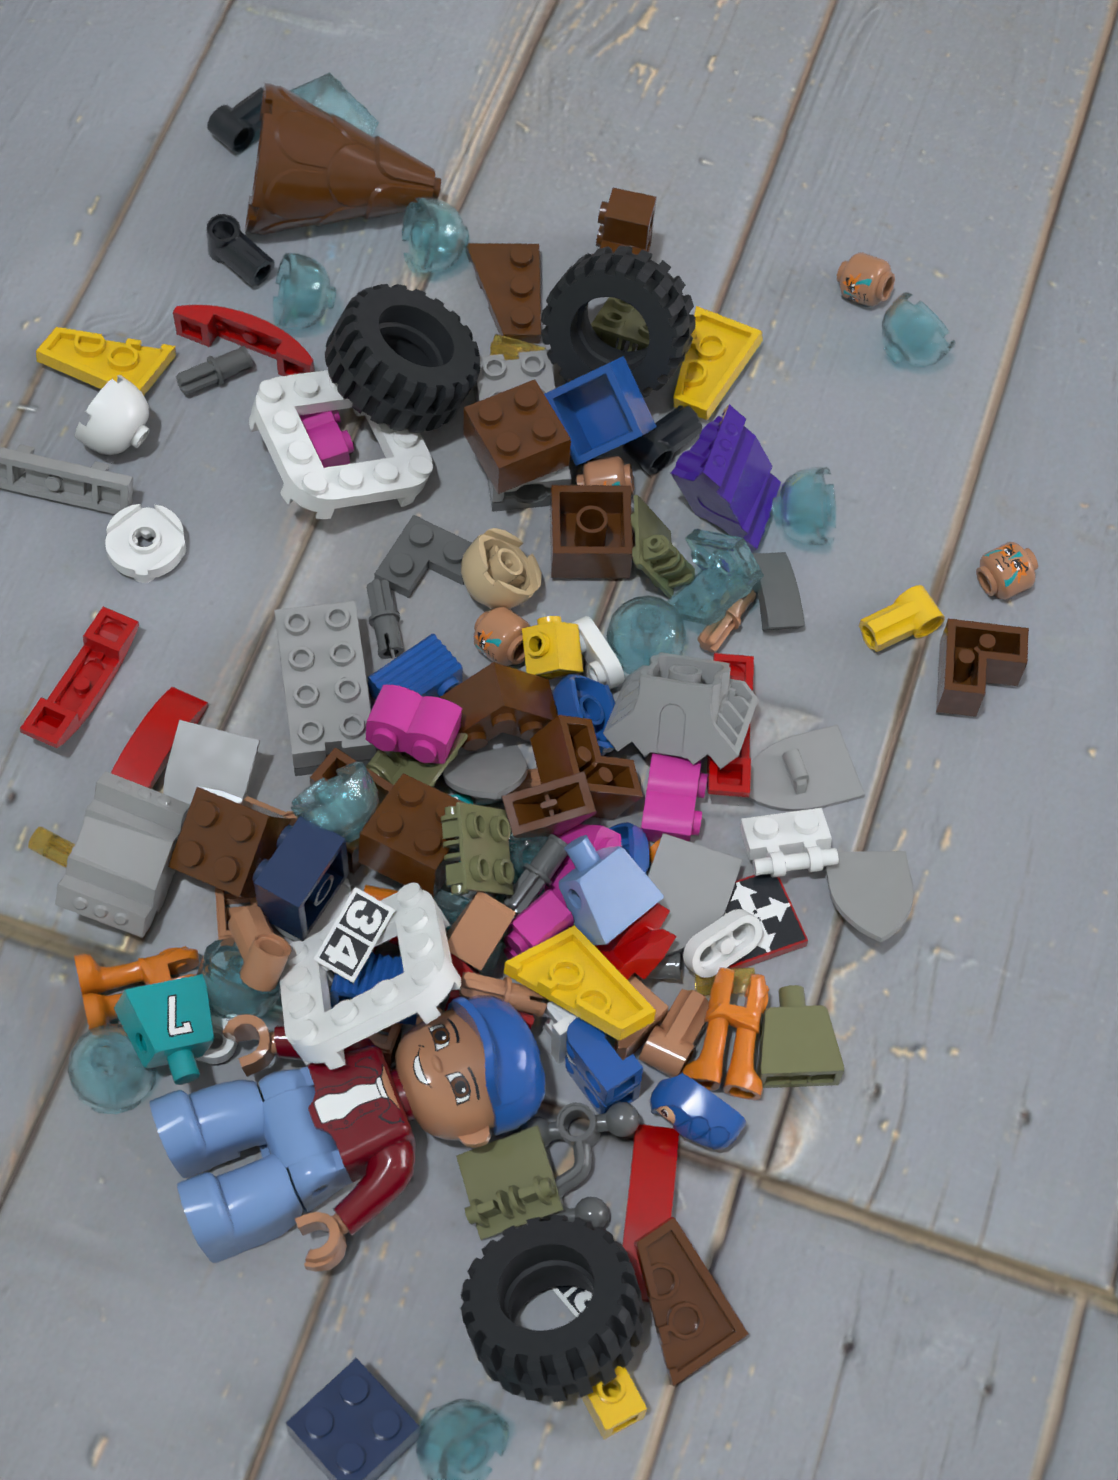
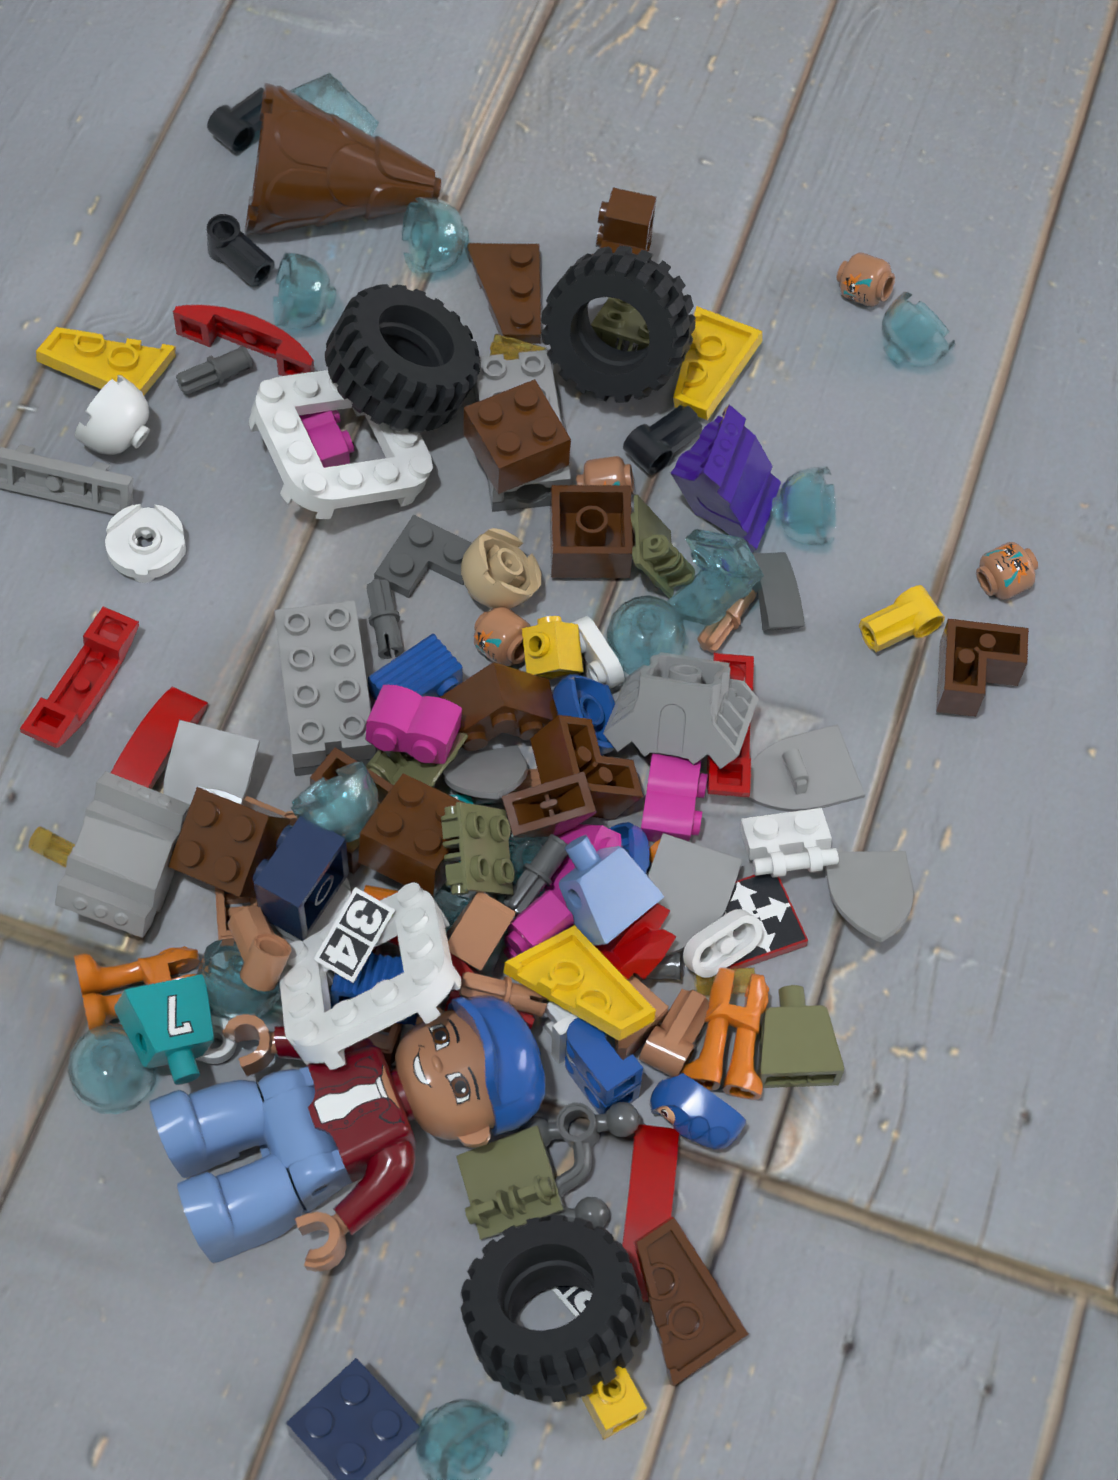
blue piece [544,356,657,466] -> none

